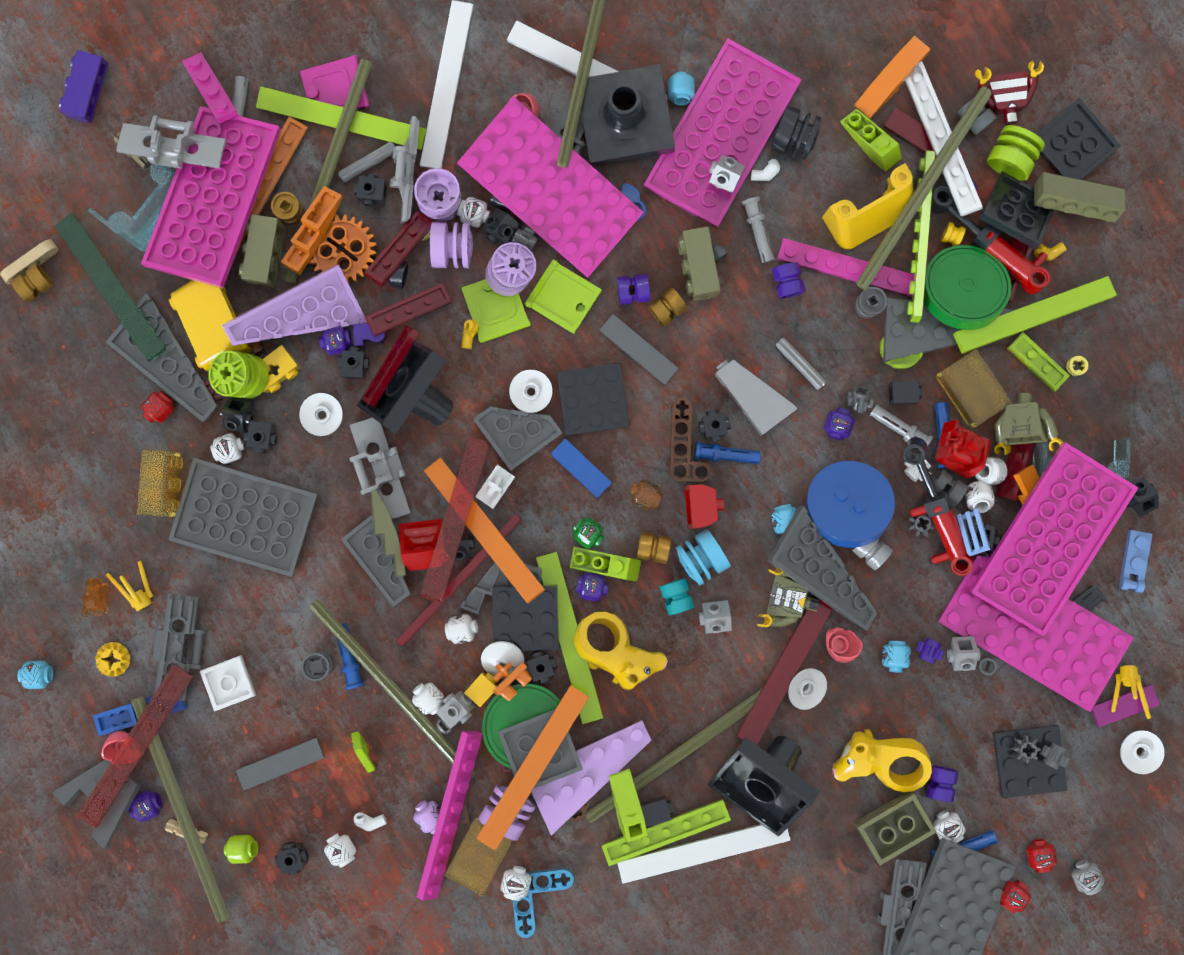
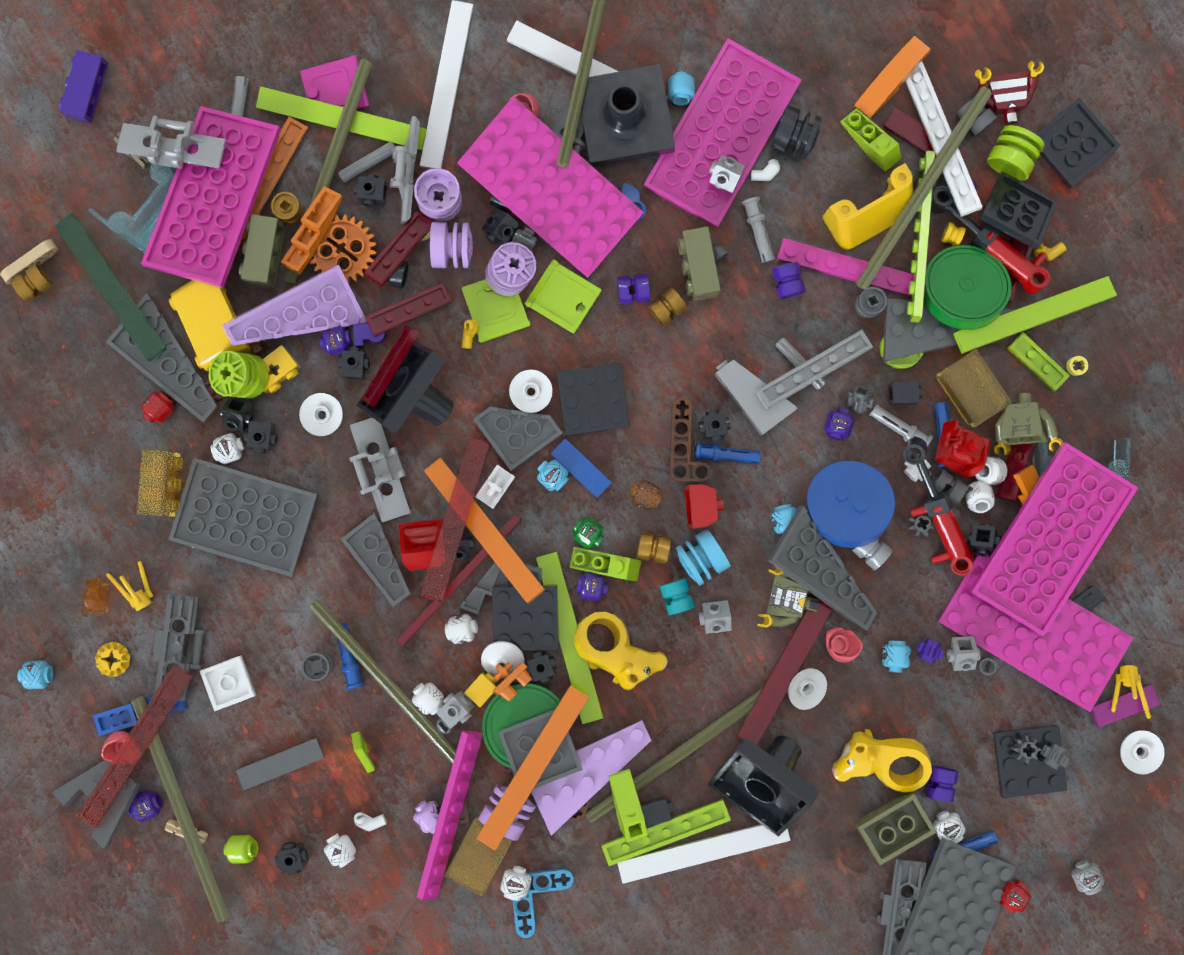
dark pink plate [182,52,238,124] -> none
olive slope [370,490,406,577] -> none
white head [457,197,490,228] -> none
dark grey tile [599,314,679,385] -> none
light blue tile [957,508,991,556] -> none
red head [1026,839,1057,873] -> none
olive brick [1034,172,1126,222] -> none
medium blue plate [1119,530,1152,593] -> none
black brick [1127,477,1159,517] -> none
none -> medium azure head [537,460,569,492]
none -> light grey tile [755,330,873,410]

